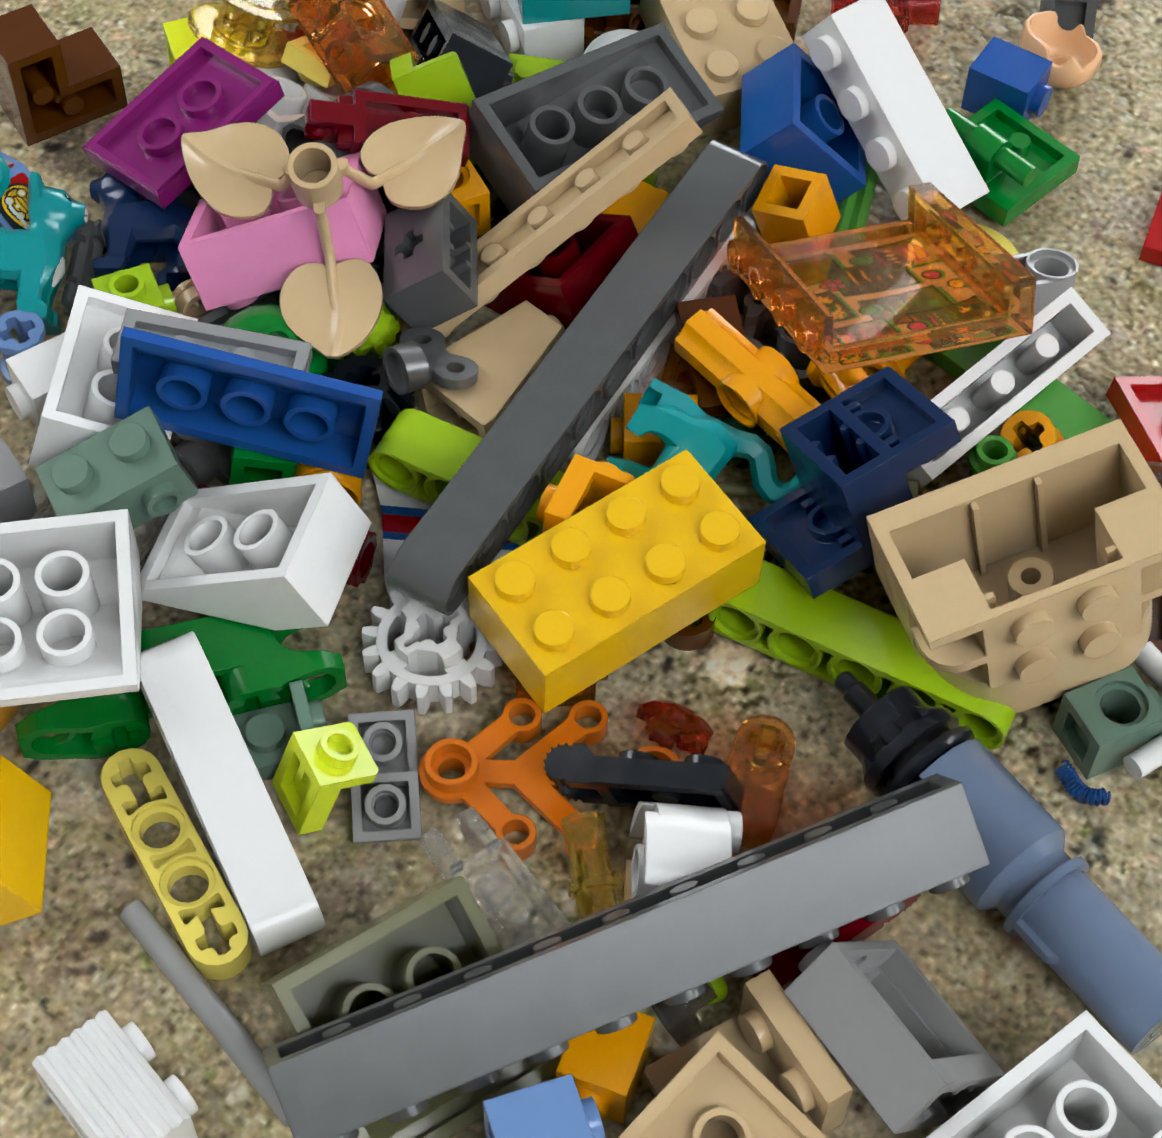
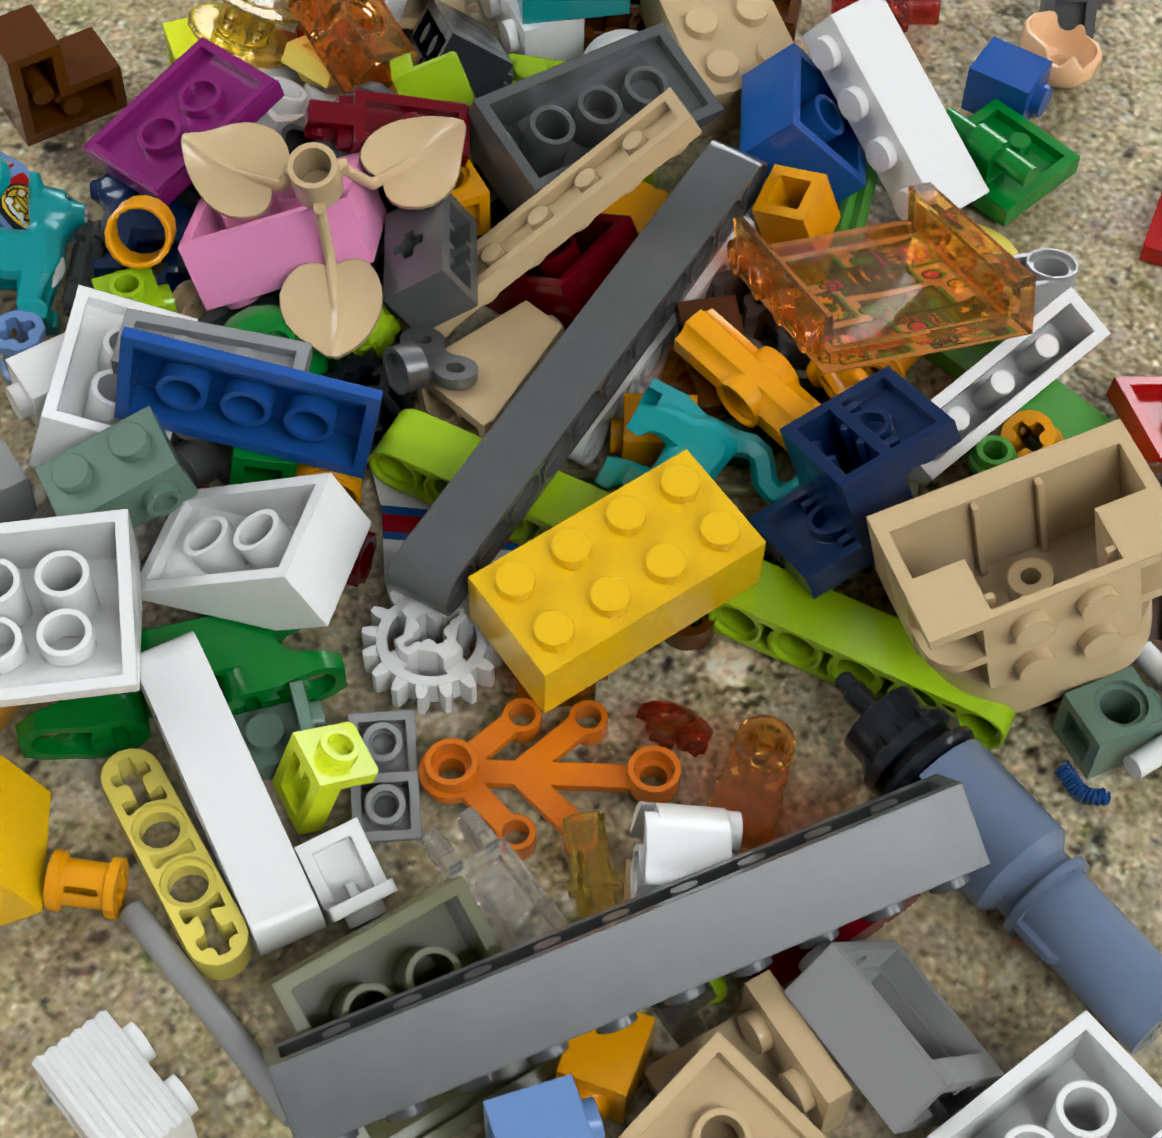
light orange bracket [536,454,635,533] -> none
black hinge [543,743,745,812] -> none
none -> light orange bush [43,848,130,920]
none -> light orange piece [104,195,177,269]
none -> white bracket [293,817,398,930]

